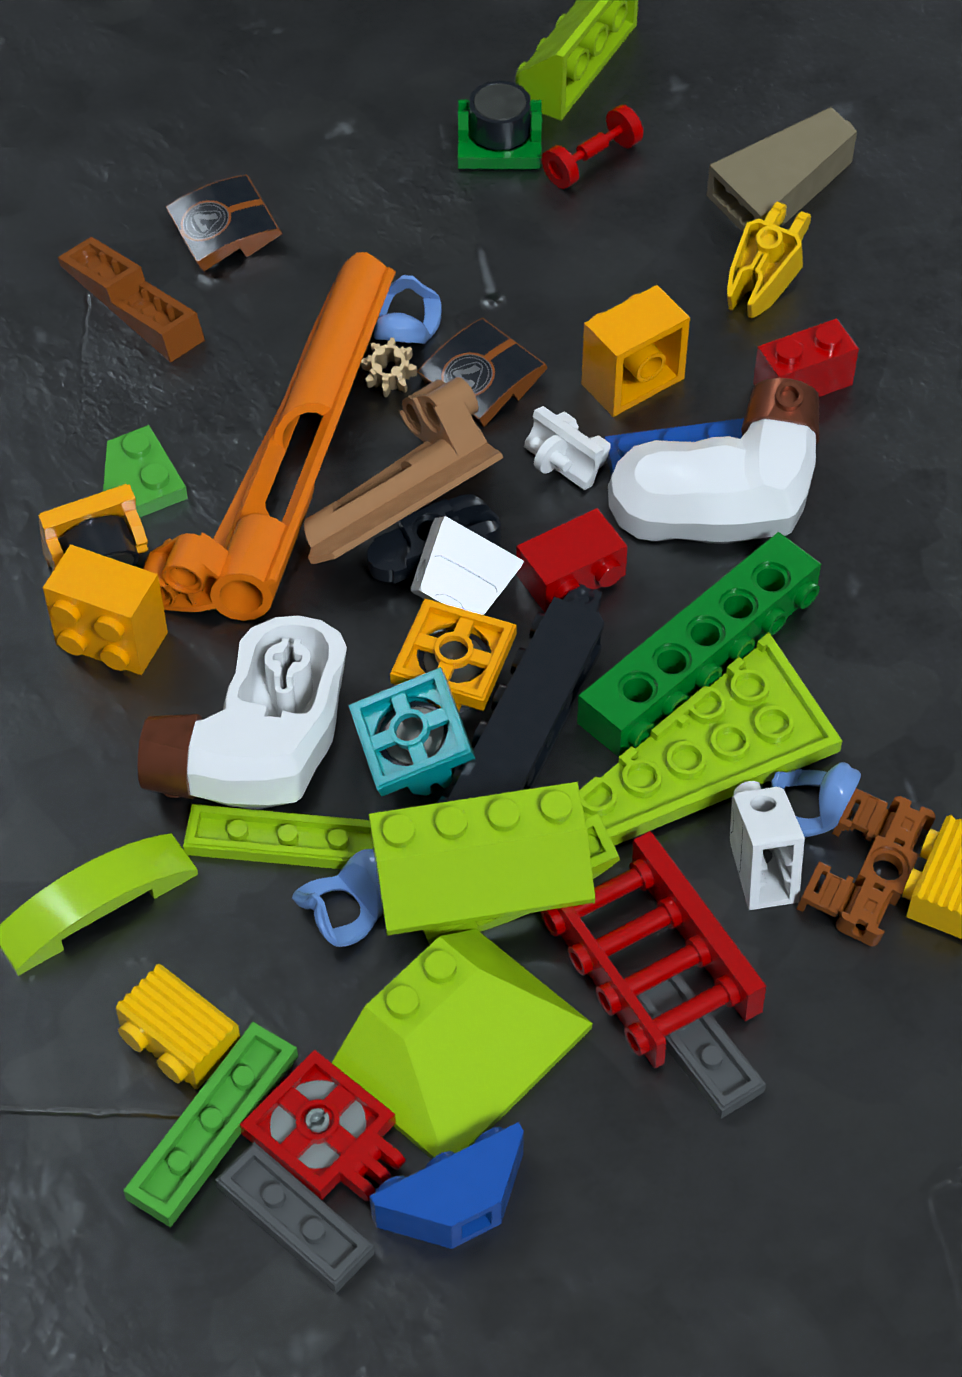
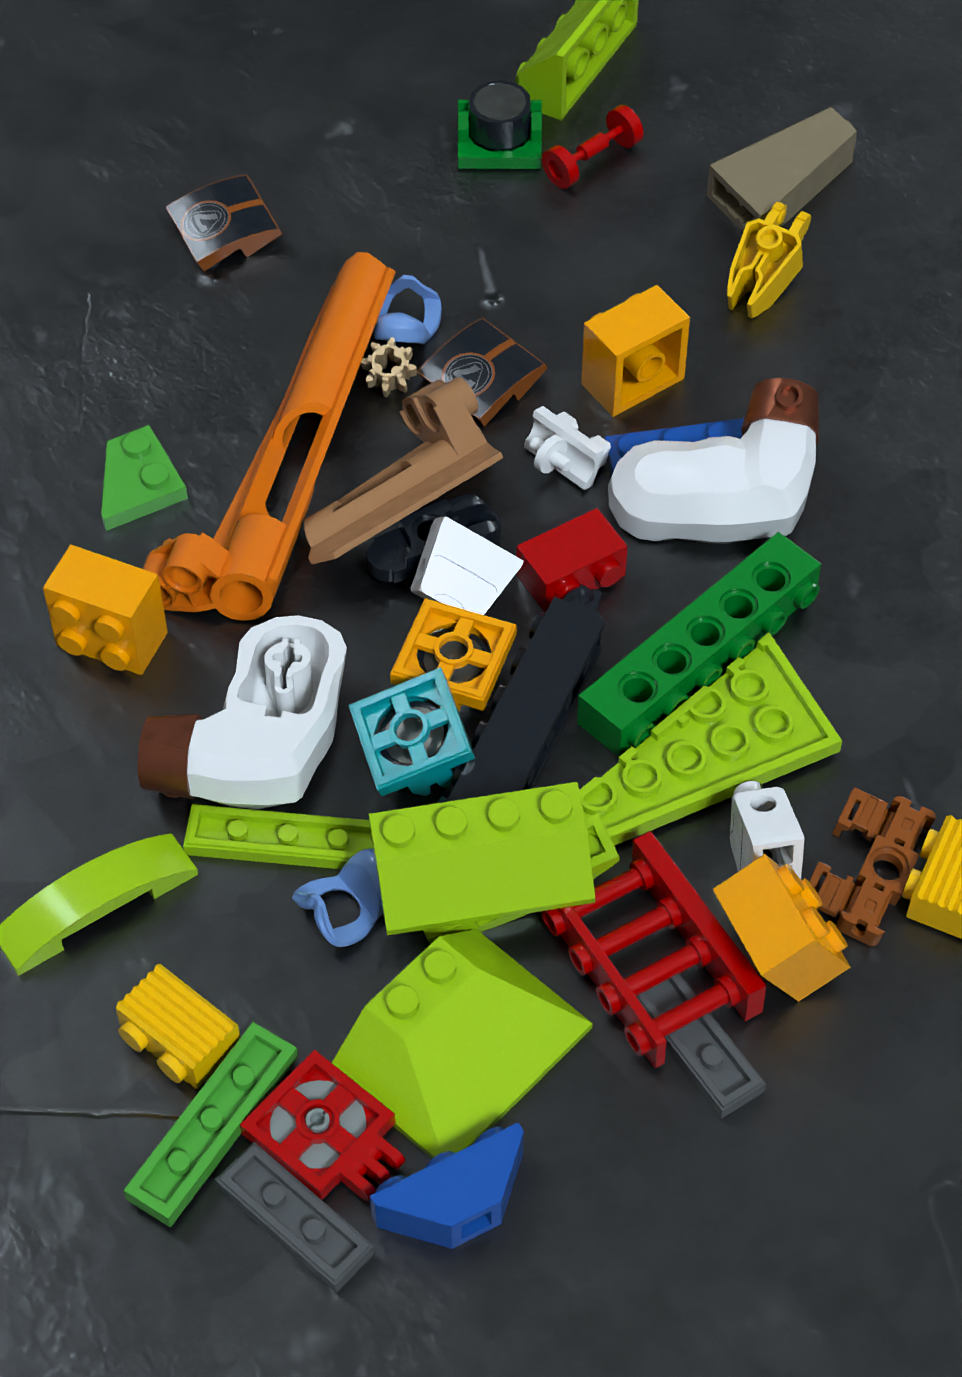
piece [38,484,148,571] -> none
dark orange slope [57,236,205,363] -> none
red brick [753,318,859,397] -> none
medium blue piece [772,762,861,837] -> none
none -> light orange brick [712,854,851,1002]

